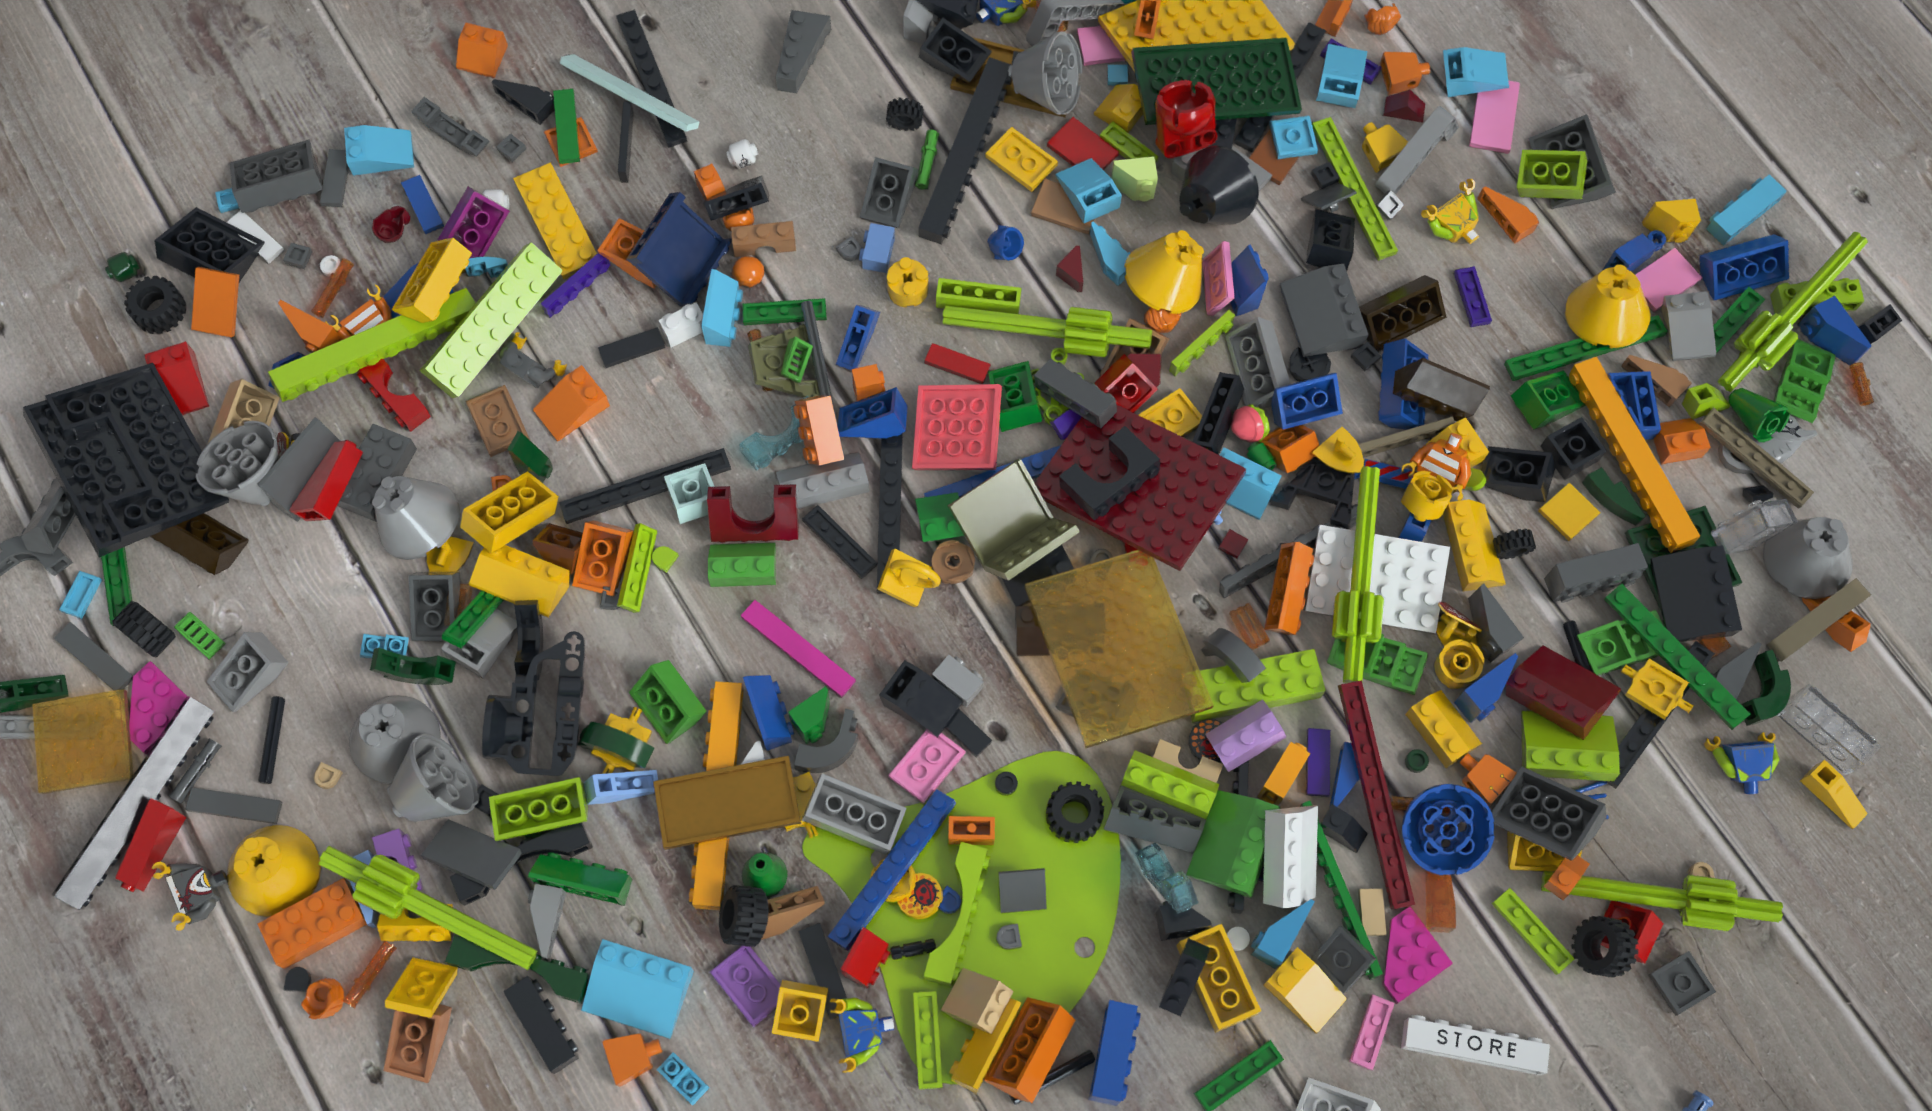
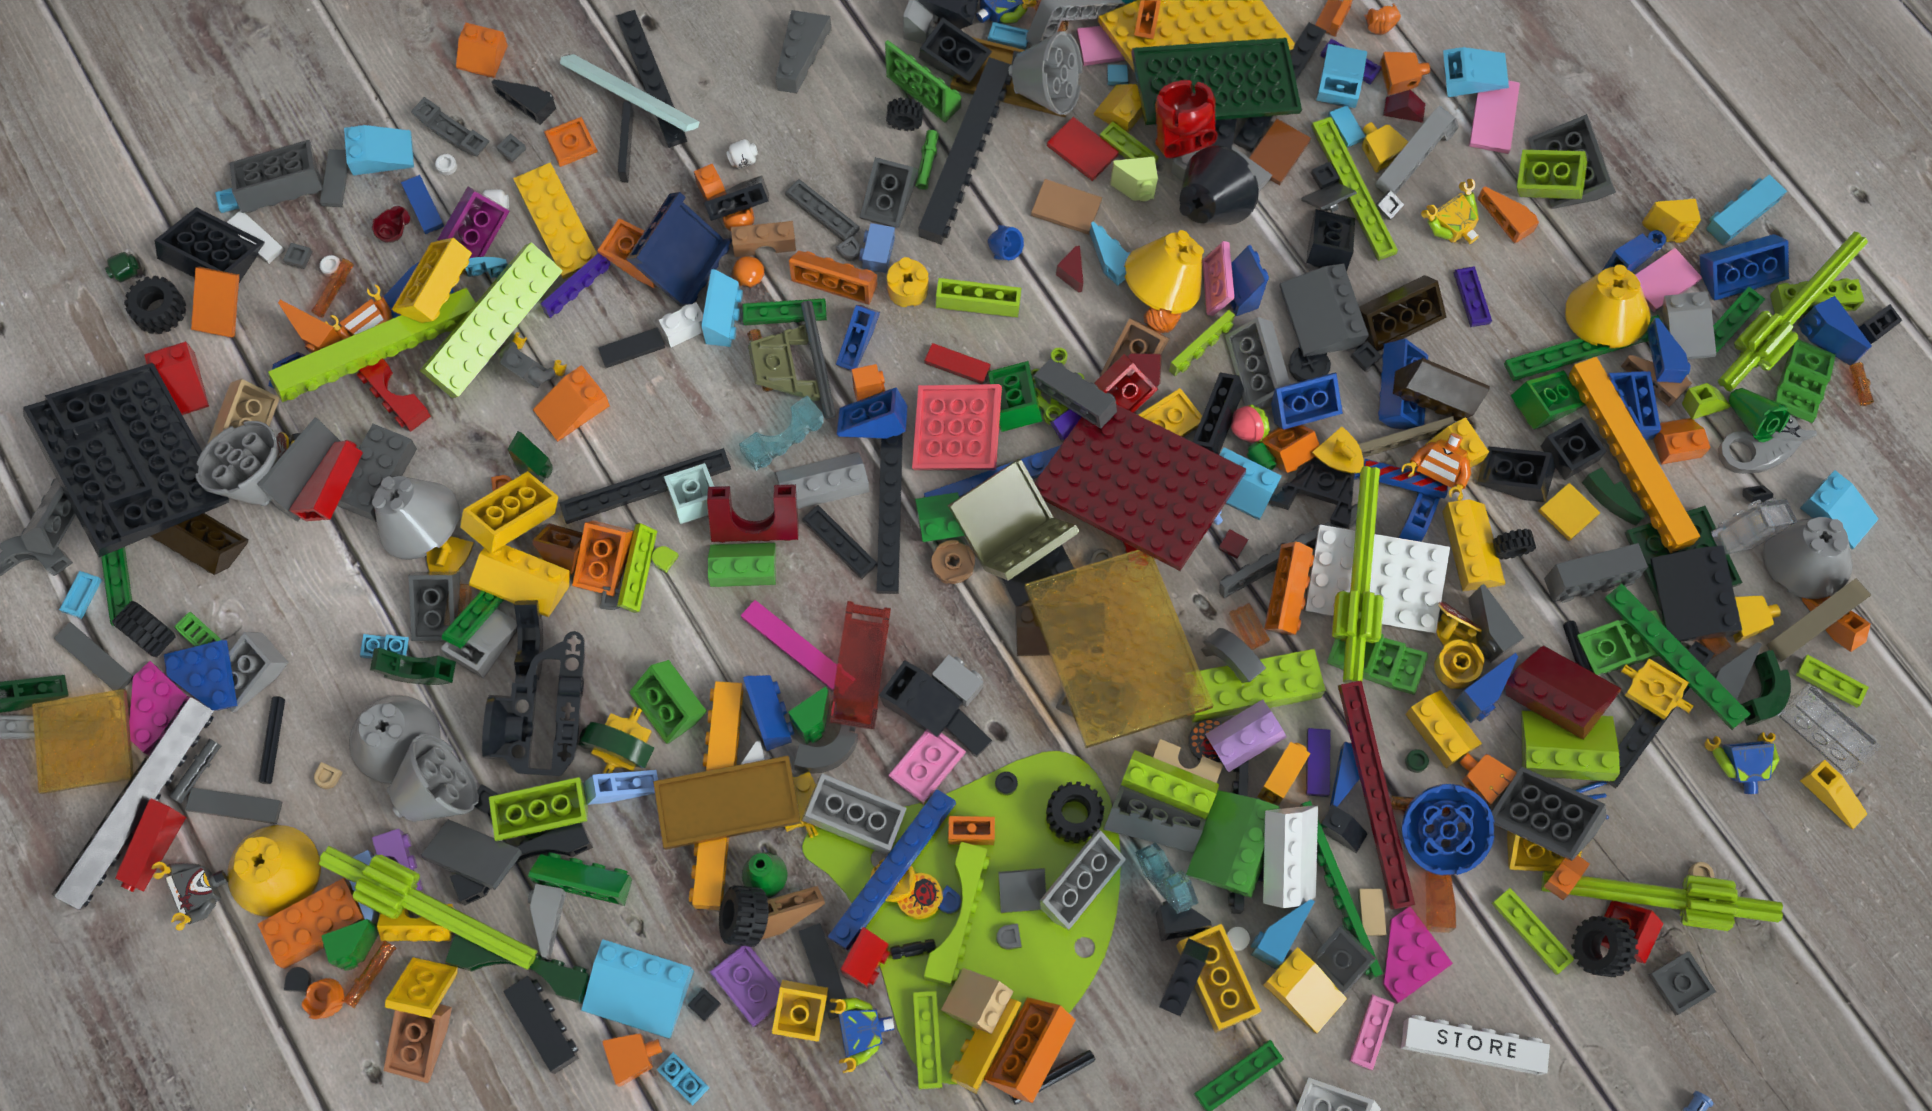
medium nougat tile [466,385,530,457] -> none
green tile [553,89,580,164] -> none
bright green slope [781,336,813,384] -> none
brick [794,395,844,465] -> none
yellow tile [877,549,941,607] -> none
lime axle [943,306,1152,357] -> none
yellow plate [985,127,1058,192] -> none
medium azure slope [1055,158,1122,223] -> none
black arch [1059,426,1160,520] -> none
blue brick [1089,1000,1141,1106] -> none
medium azure tile [1269,116,1318,159] -> none
yellow brick [1401,471,1453,522] -> none
lime tile [1465,468,1486,491] -> none
dark tan tile [1699,408,1814,509] -> none
none -> blue plate [164,640,238,711]
none -> green slope [321,919,379,971]
none -> white tile [435,154,457,175]
none -> black tile [688,988,721,1022]
none -> dark grey tile [785,179,860,241]
none -> orange slope [789,251,878,305]
none -> clear red windscreen [829,601,891,730]
none -> bright green slope [885,40,961,123]
none -> medium azure tile [988,22,1029,50]
none -> light grey slope [1040,829,1126,930]
none -> medium azure tile [1328,105,1366,148]
none -> blue slope [1647,318,1691,383]
none -> yellow torso [1733,596,1781,643]
none -> lime plate [1796,654,1869,708]
none -> medium azure slope [1800,470,1878,549]

